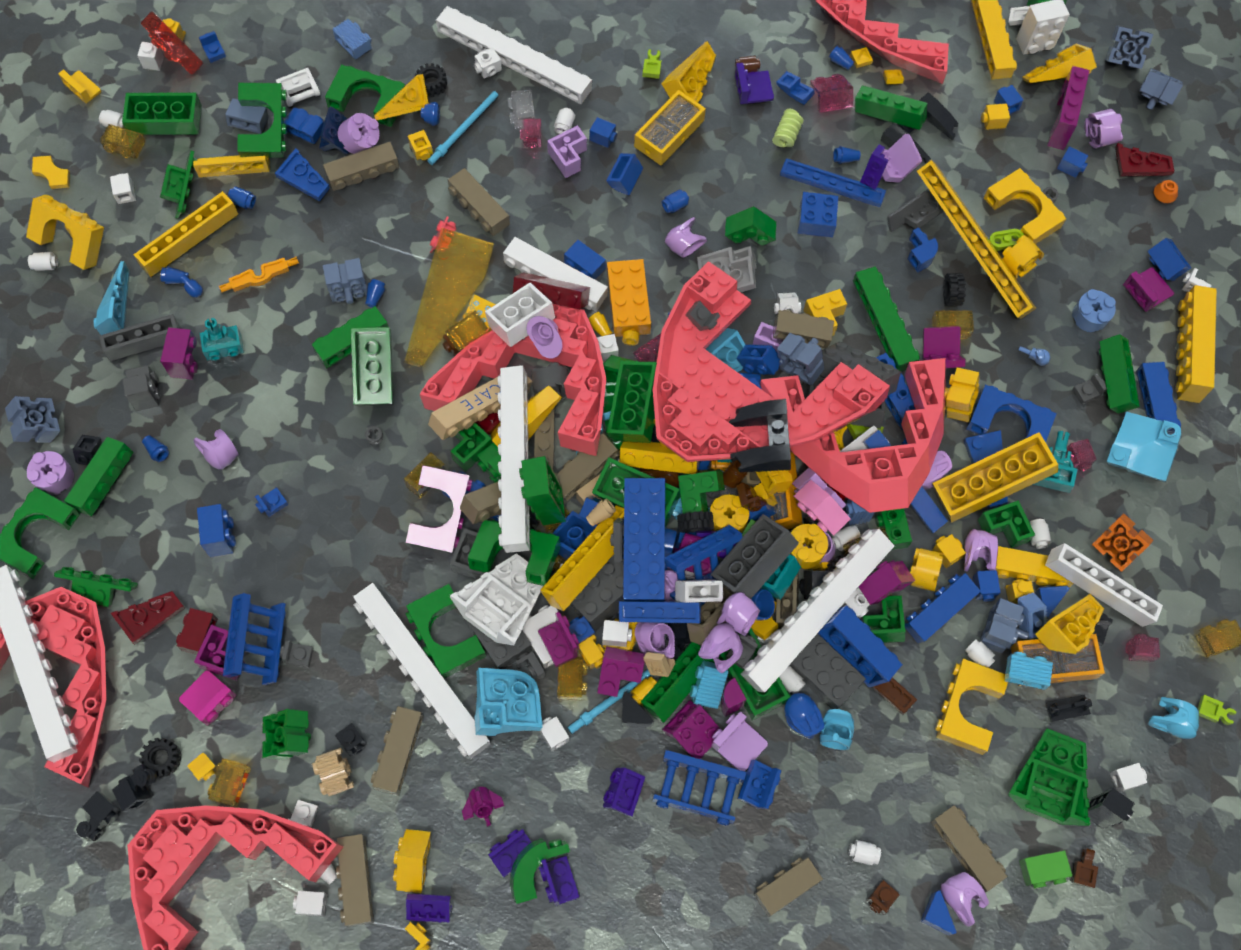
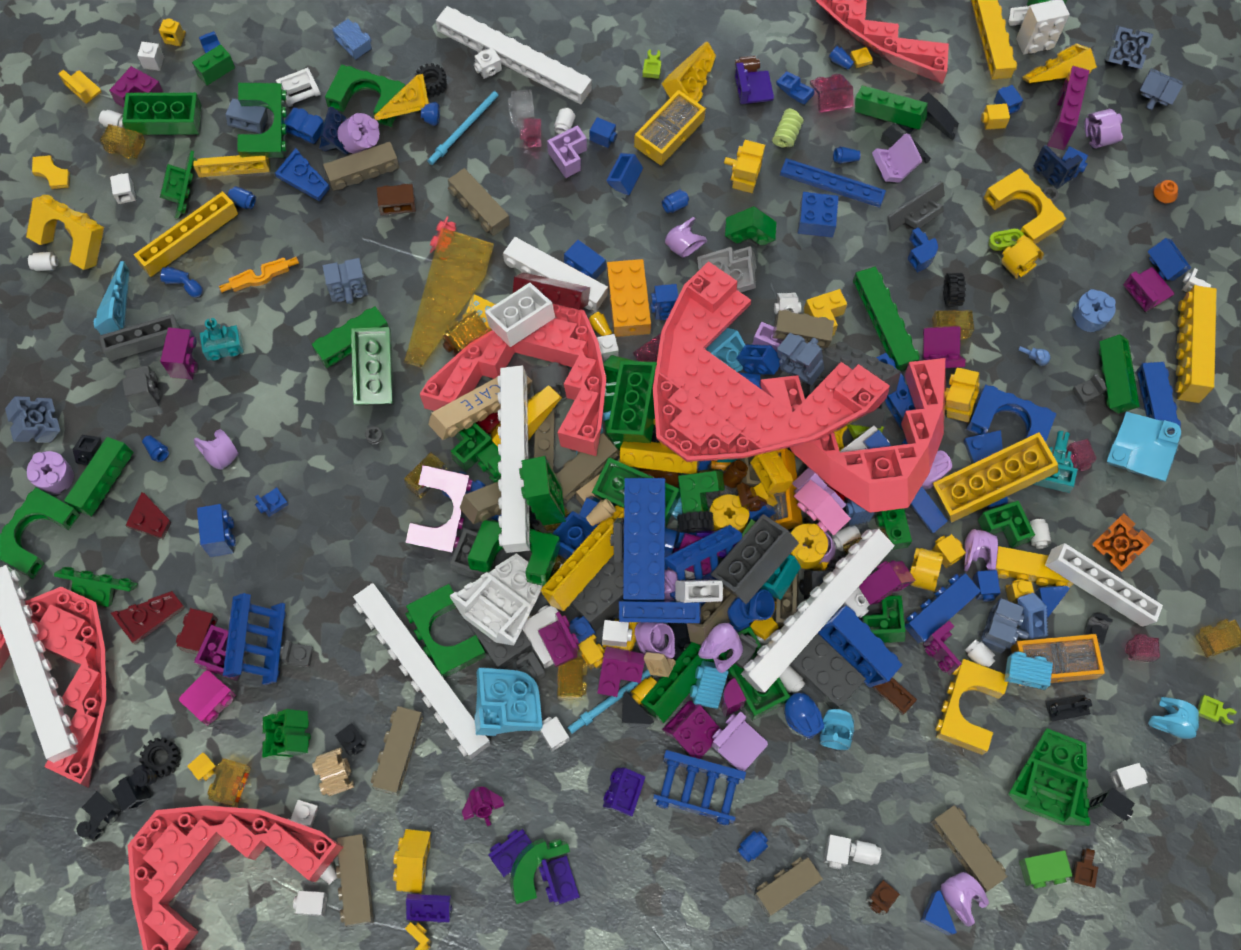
clear red bracket [141,11,203,74] -> none
blue cone [365,279,386,308] -> none
yellow brick [408,130,433,160] -> none
lavender piece [527,316,563,359] -> none
yellow axle [622,330,639,346] -> none
dark grey bracket [686,301,720,331] -> none
lavender helmet [717,592,760,636] -> none
black wedge [729,399,791,472] -> none
blue bracket [738,760,781,809] -> none
dark purple bracket [860,144,888,189] -> none
yellow tile [883,70,904,84] -> none
yellow brick [917,160,1037,319] -> none
yellow wedge [1035,594,1104,654] -> none
dark red wing [1115,143,1175,176] -> none
none -> magenta brick [109,66,164,107]
none -> dark red wing [125,492,172,540]
none -> green brick [192,44,235,86]
none -> reddish brown brick [377,184,416,215]
none -> blue brick [650,284,678,320]
none -> yellow brick [724,140,765,193]
none -> blue brick [737,831,768,863]
none -> white brick [824,835,851,869]
none -> magenta bracket [923,620,961,675]
none -> dark blue bracket [1033,145,1083,190]

